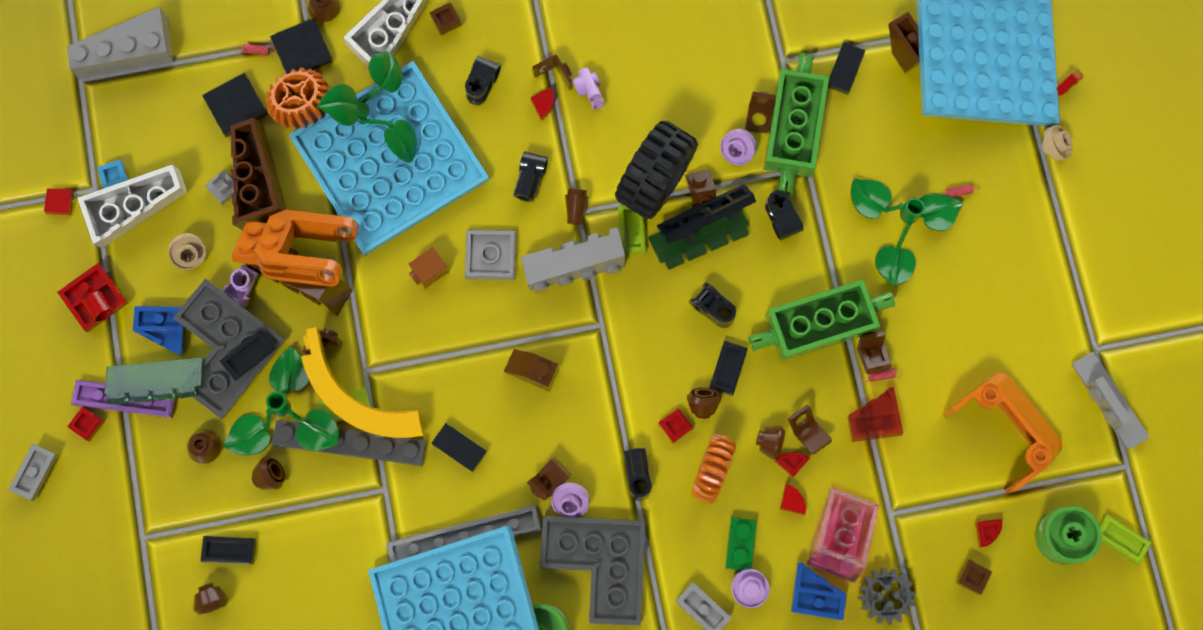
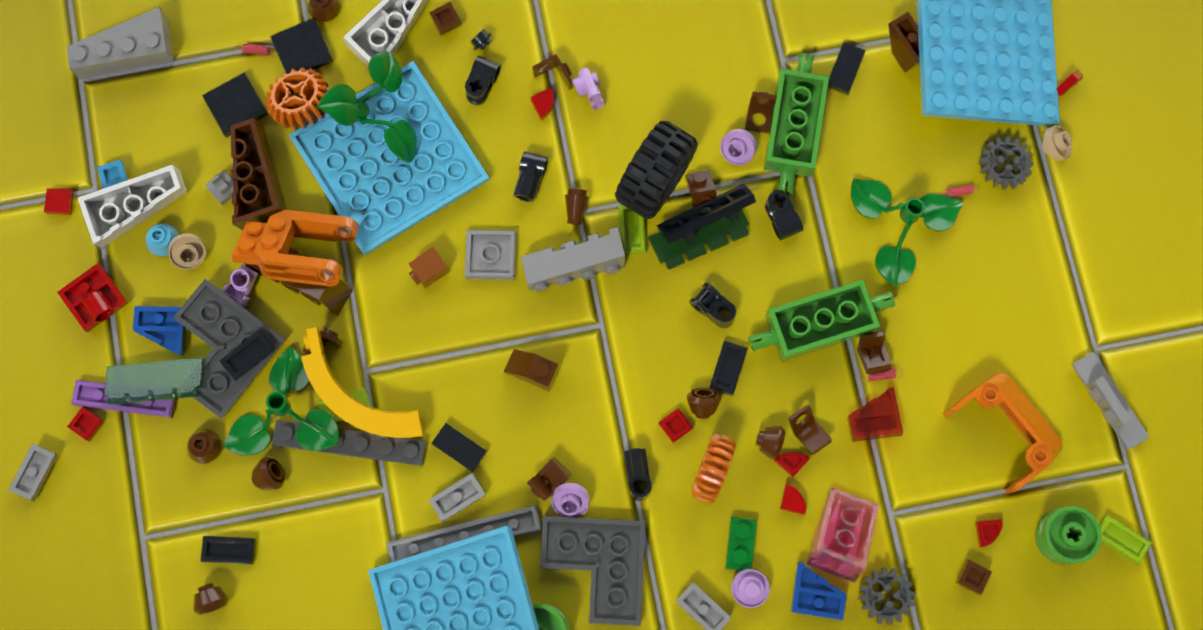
none -> medium azure cone [145,223,179,256]
none -> light grey plate [429,473,486,522]
none -> black plate [470,29,492,51]
none -> dark grey gear [978,136,1034,190]

